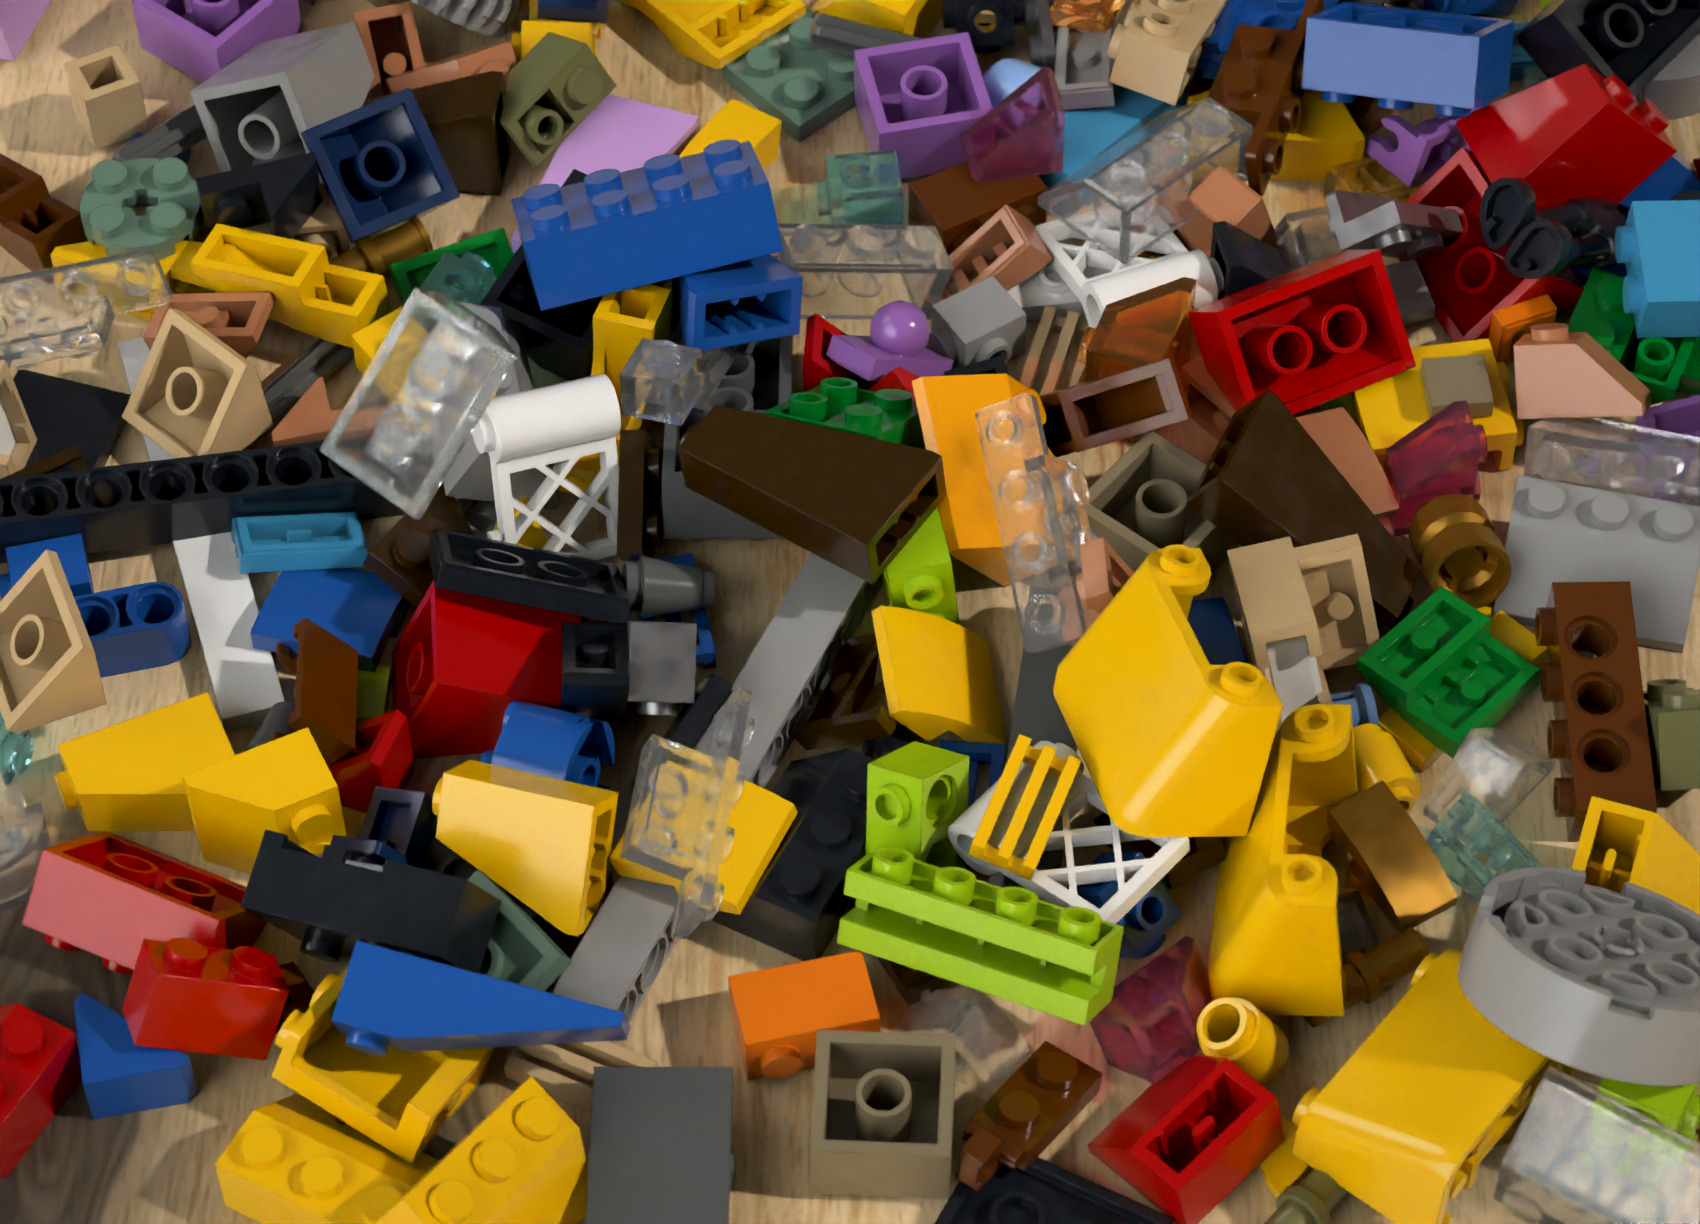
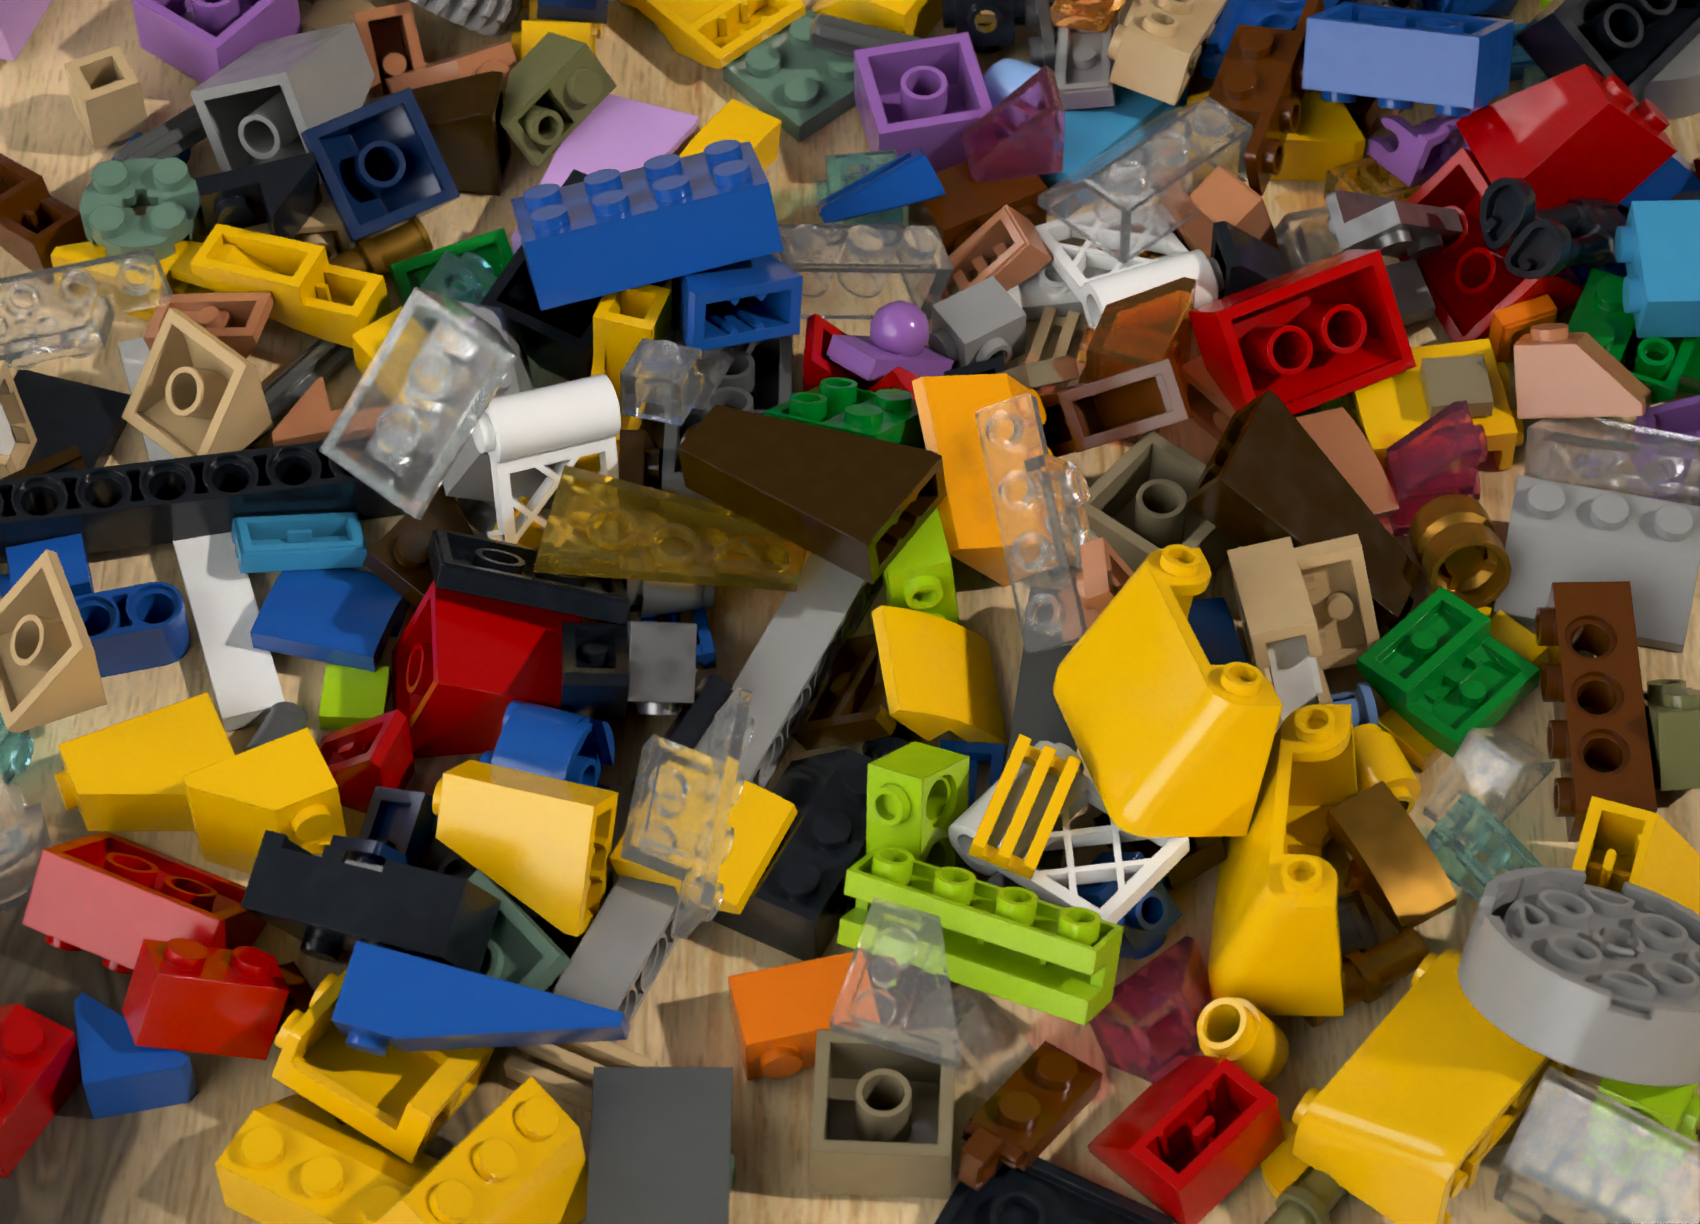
reddish brown hinge [272,617,358,767] -> none
none -> clear yellow wing [533,465,807,592]
none -> blue slope [816,147,946,223]
none -> clear wing [829,897,962,1070]
none -> dark tan tile [996,355,1080,391]

